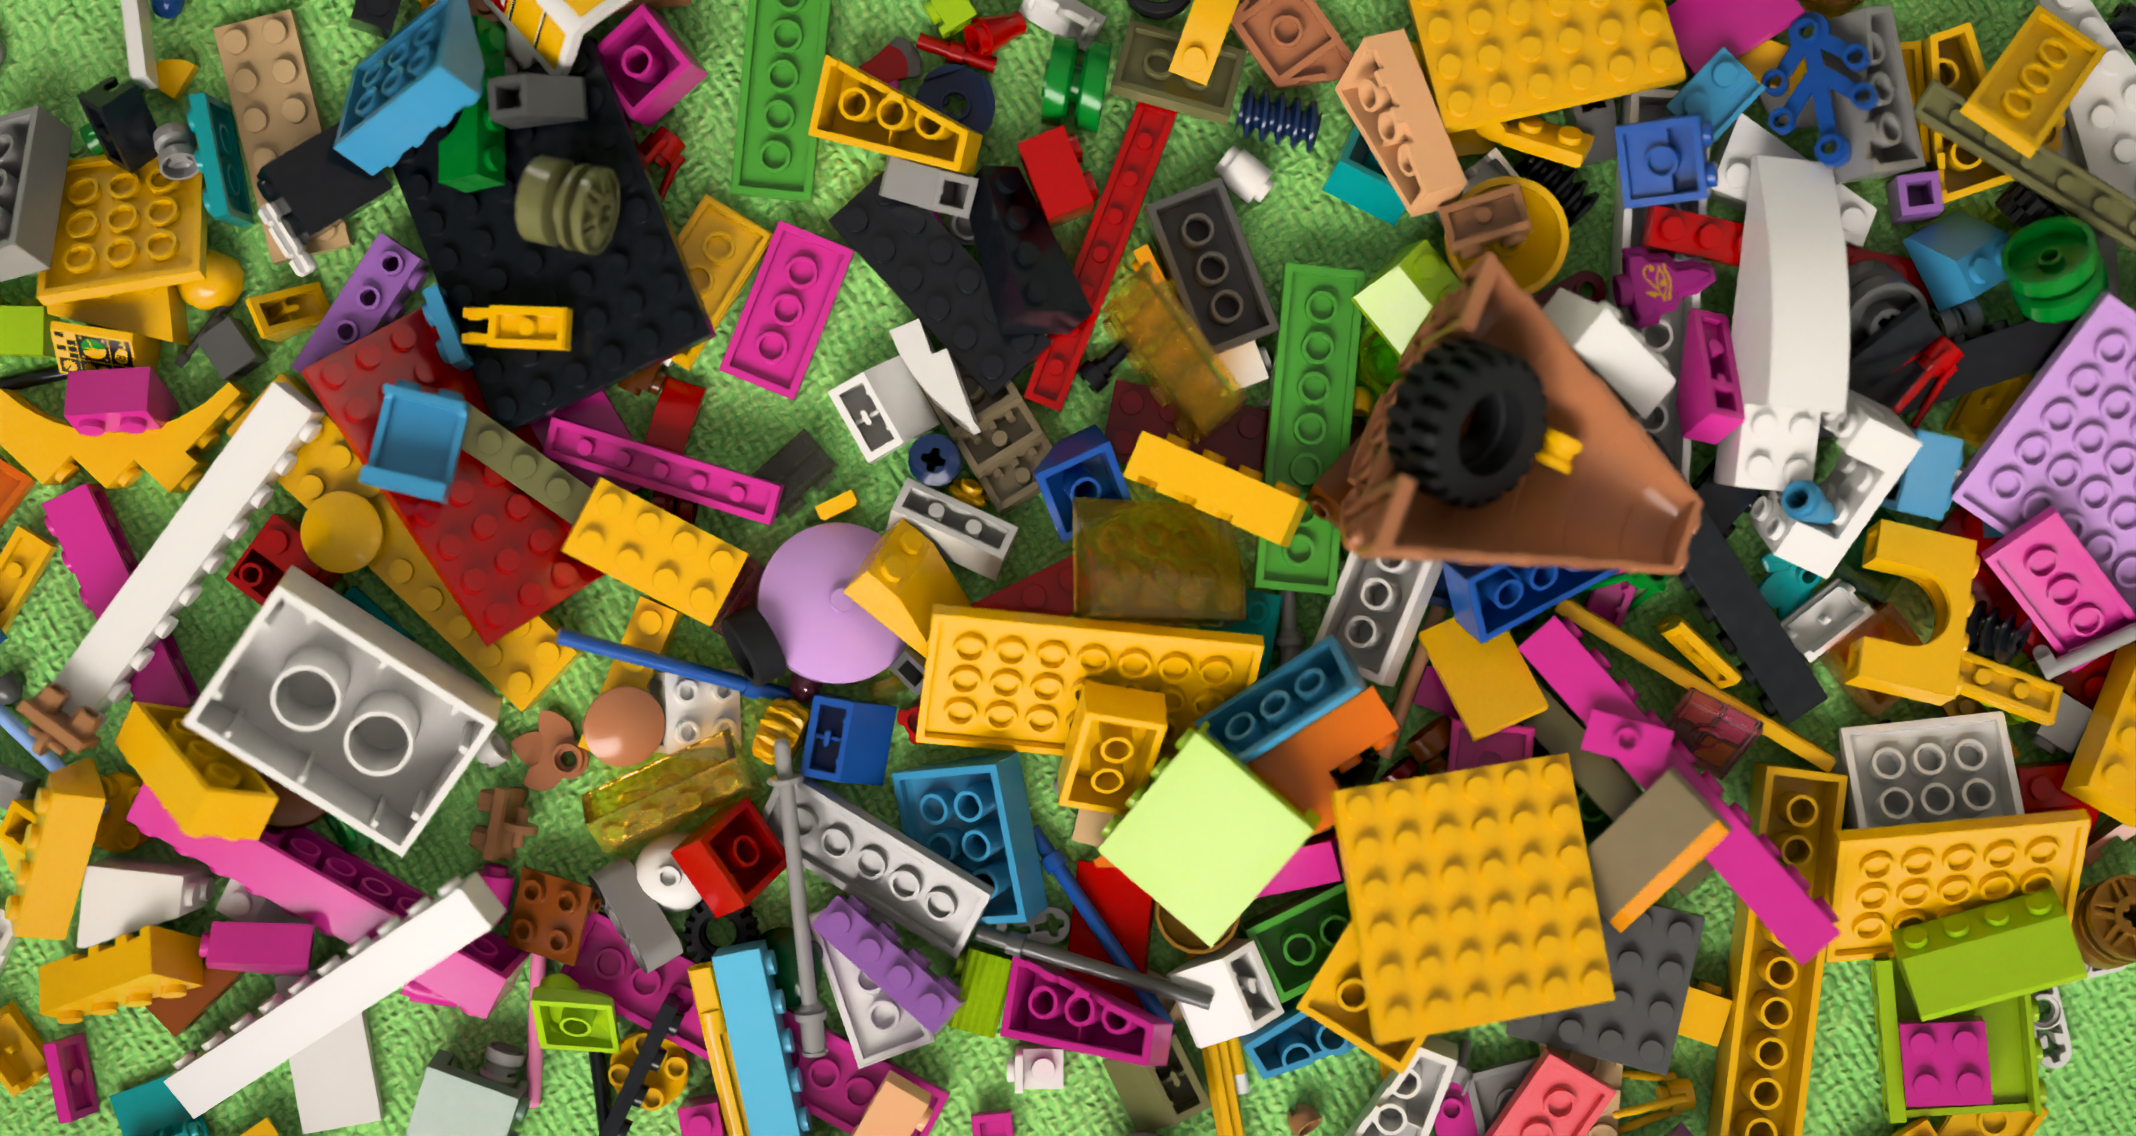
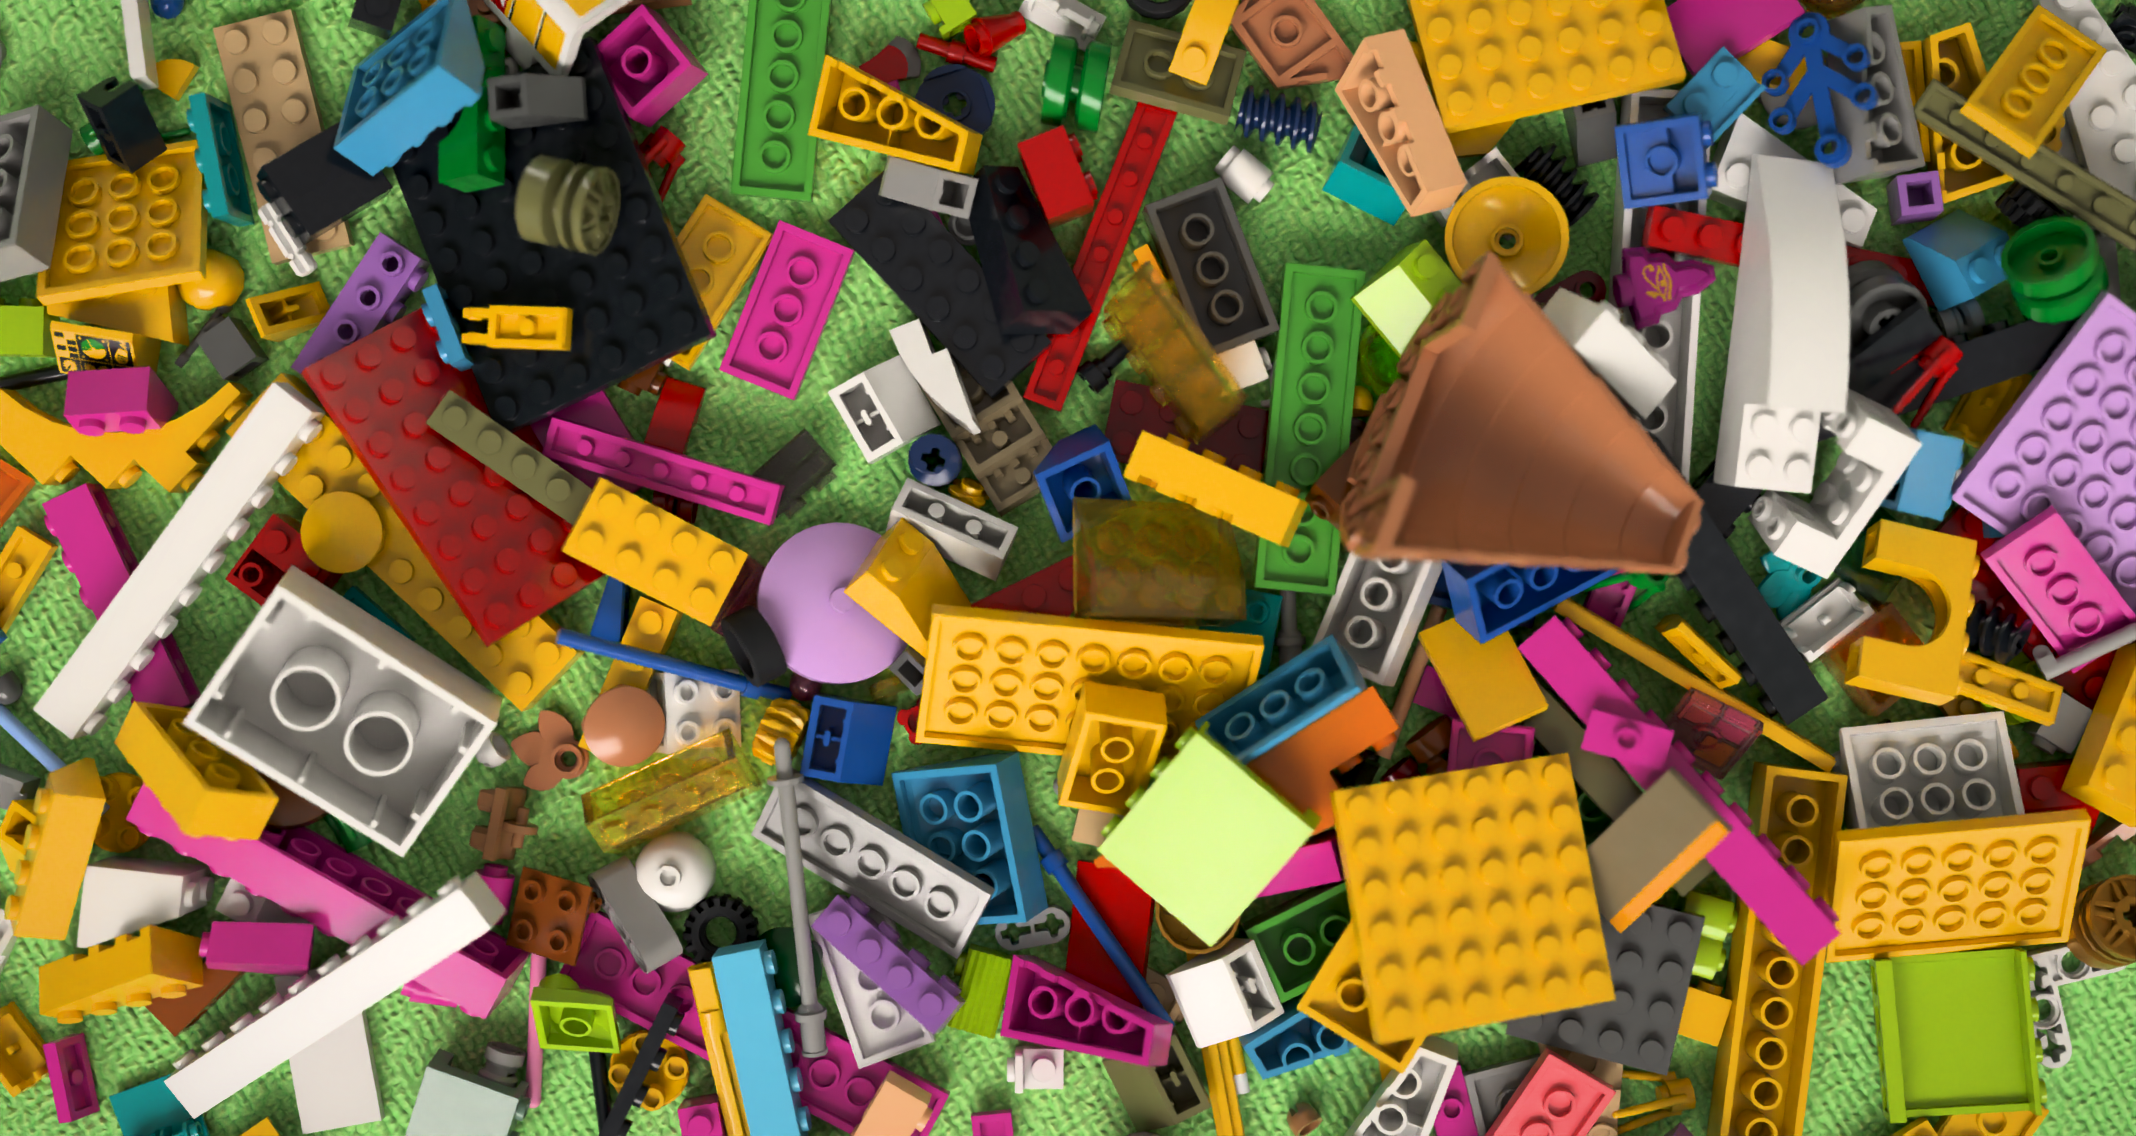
medium nougat hips [16,682,103,756] -> none
light grey wheel [153,122,199,180] -> none
dark azure panel [359,379,472,504] -> none
red brick [670,796,787,918] -> none
yellow tile [815,489,860,521] -> none
dark grey bar [975,925,1213,1011] -> none
black tyre [1385,338,1548,509] -> none
medium nougat bracket [1438,183,1533,260] -> none
light grey hand [1447,1039,1473,1096] -> none
yellow hinge [1474,115,1595,169] -> none
yellow wheel [1532,427,1584,475] -> none
dark pink slope [1676,308,1746,445] -> none
dark azure cone [1781,480,1836,525] -> none
lime slope [1890,887,2088,1022] -> none
dark pink brick [1898,1016,1993,1107] -> none
none -> blue slope [590,575,630,643]
none -> lime brick [1673,889,1738,980]

